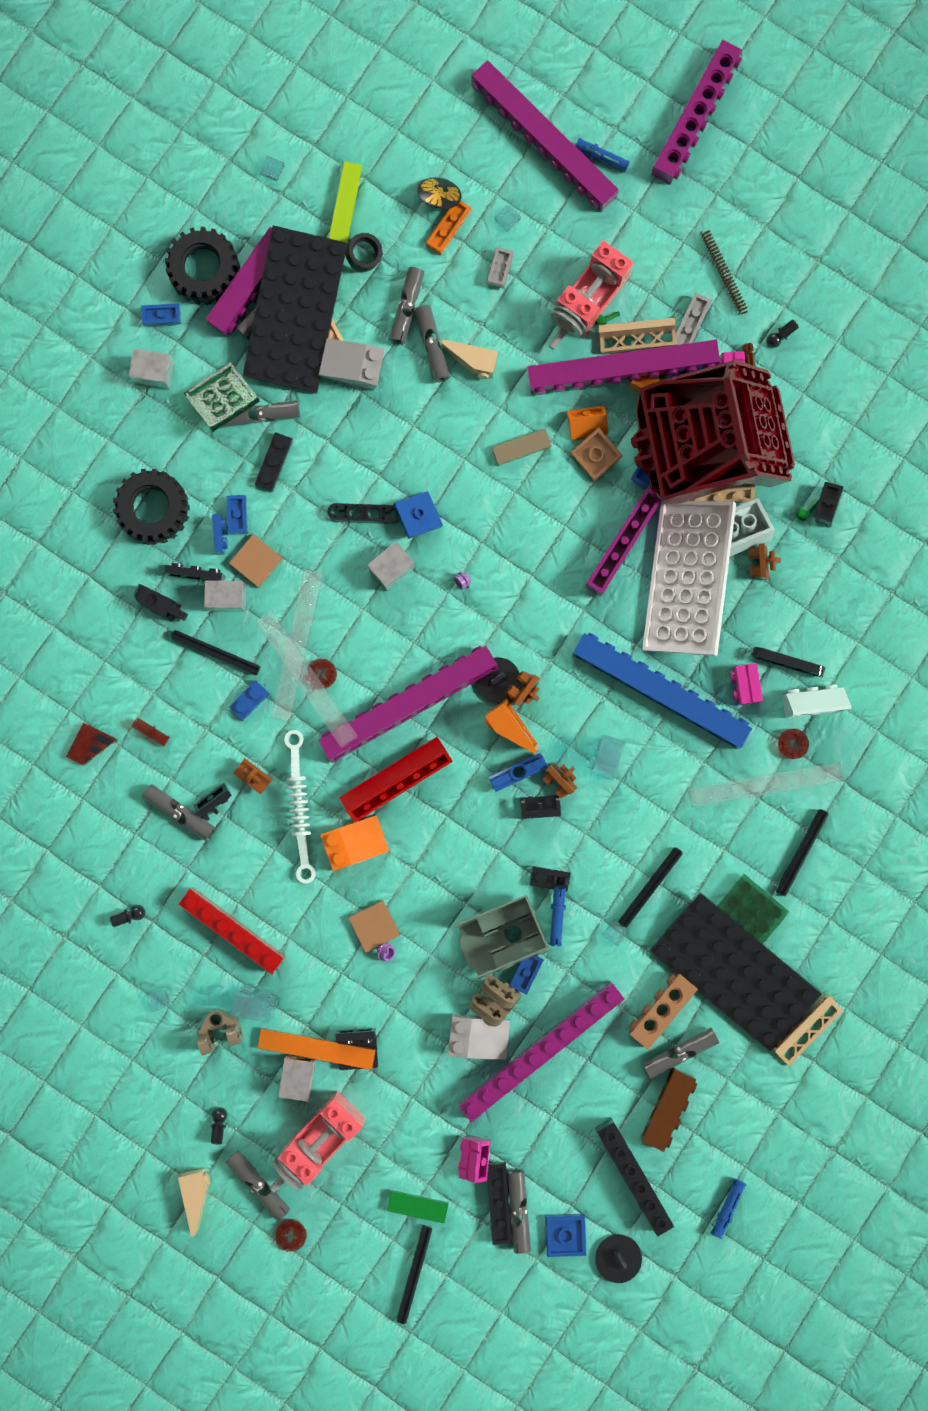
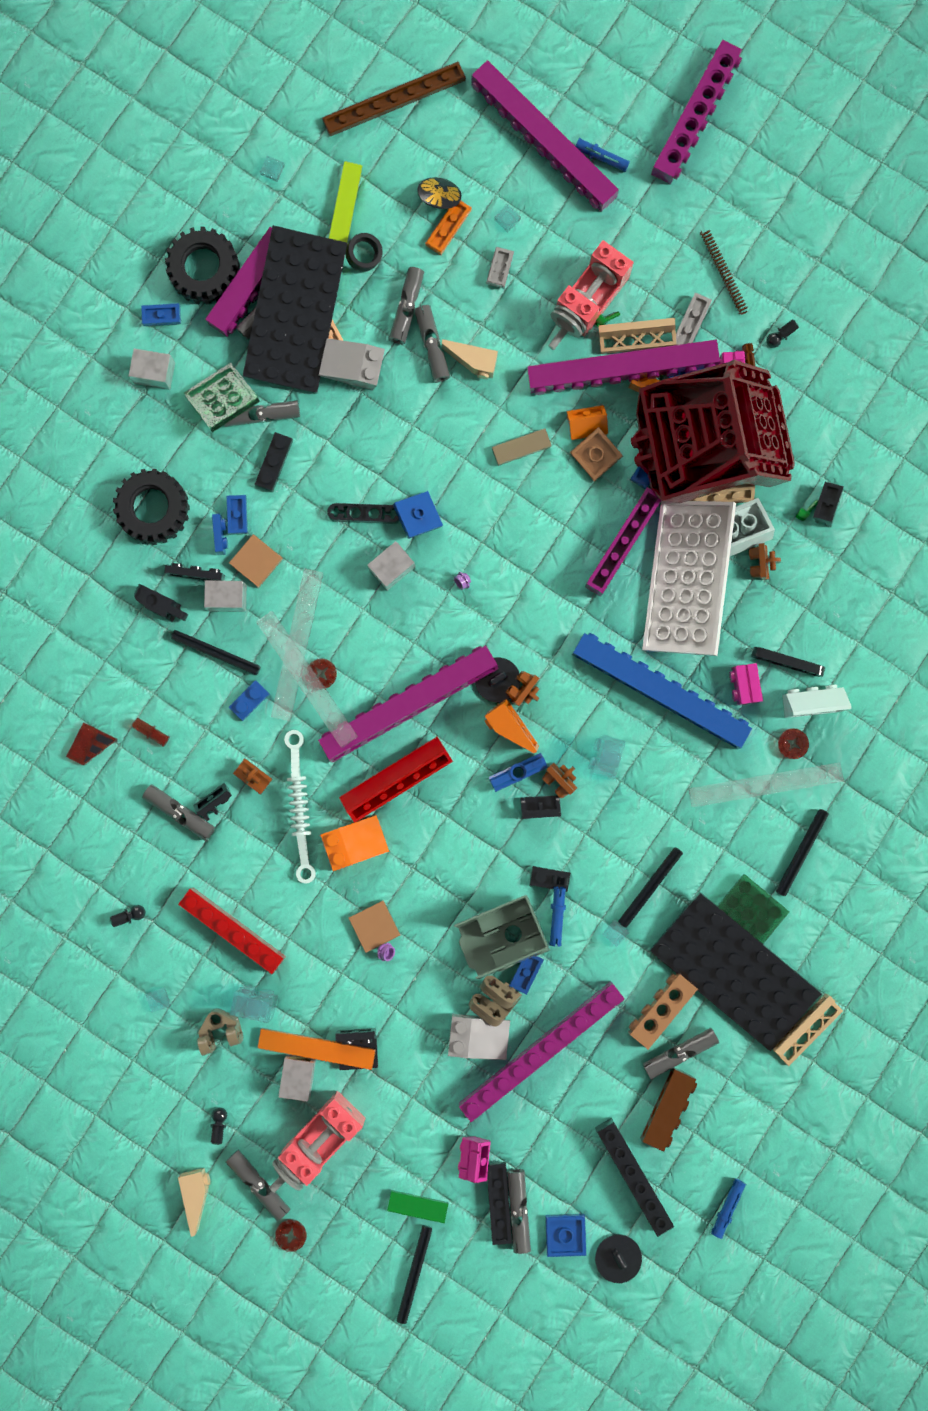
none -> reddish brown tile [322,61,466,137]

